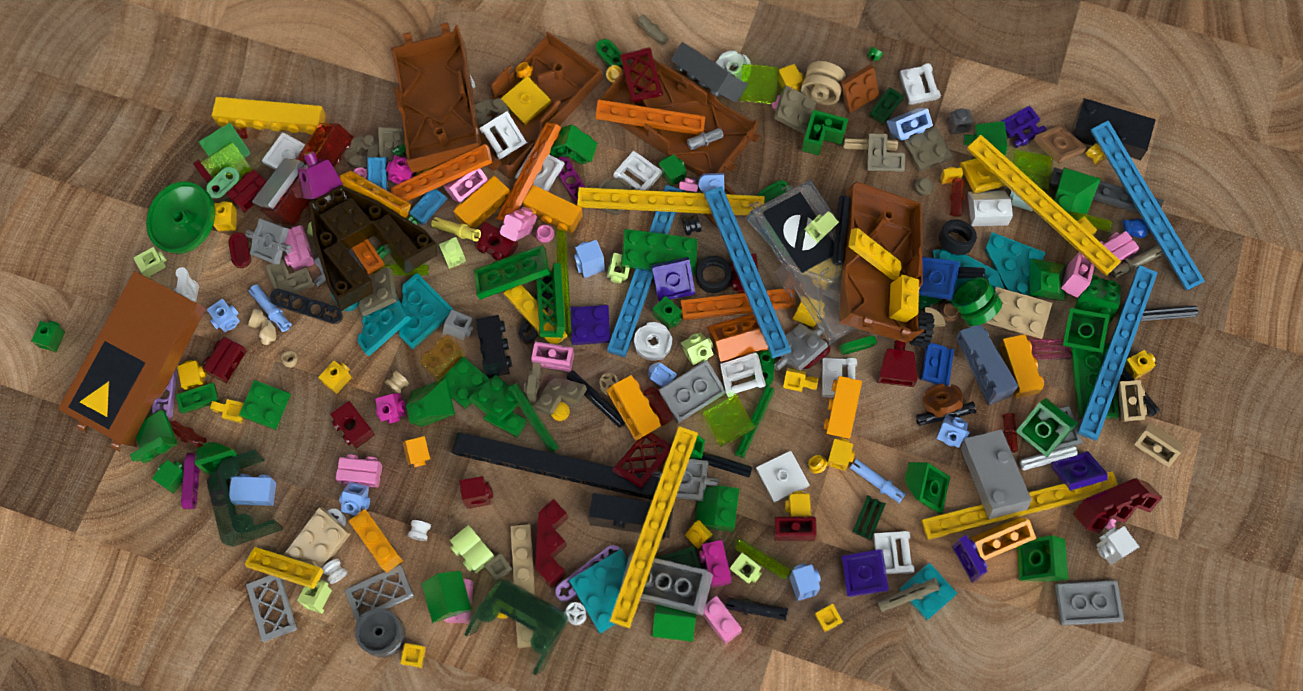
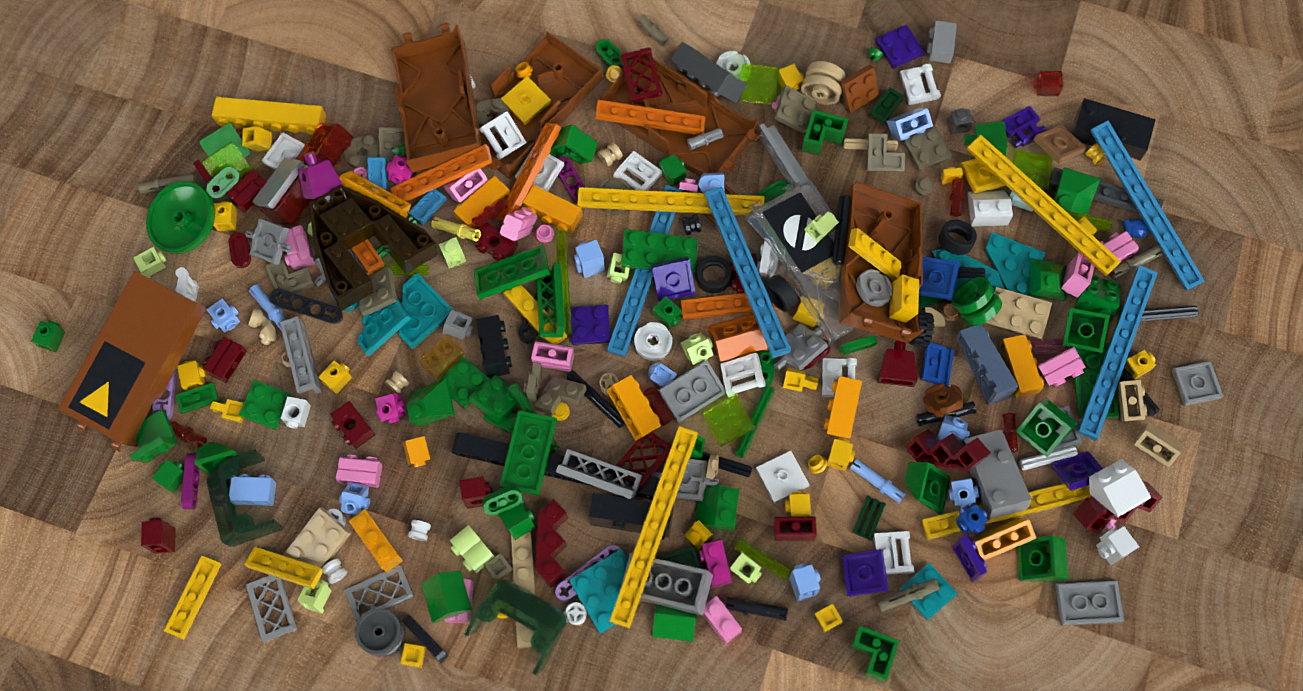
none -> dark tan pin [138,173,197,194]
none -> dark red brick [141,518,176,554]
none -> yellow plate [164,555,222,639]
none -> yellow brick [242,126,272,152]
none -> light grey fence [280,316,322,394]
none -> white brick [281,396,311,429]
none -> black beam [401,613,448,663]
none -> clear red pin [472,198,508,228]
none -> green plate [482,486,522,515]
none -> green brick [492,494,535,540]
none -> green plate [499,410,557,496]
none -> light grey fence [556,449,642,499]
none -> tan wheel [597,142,623,167]
none -> tan tile [706,454,719,479]
none -> white plate [757,237,779,283]
none -> light grey fence [758,123,810,193]
none -> black tyre [764,274,798,312]
none -> green brick [850,626,900,683]
none -> light grey tile [856,269,893,307]
none -> dark purple plate [875,24,925,69]
none -> dark red brick [905,429,991,472]
none -> light grey brick [927,21,957,63]
none -> light blue brick [949,478,979,509]
none -> blue brick [955,504,988,536]
none -> clear red brick [1034,71,1063,96]
none -> bright pink brick [1038,347,1086,387]
none -> white slope [1089,459,1150,517]
none -> light grey tile [1171,361,1224,406]

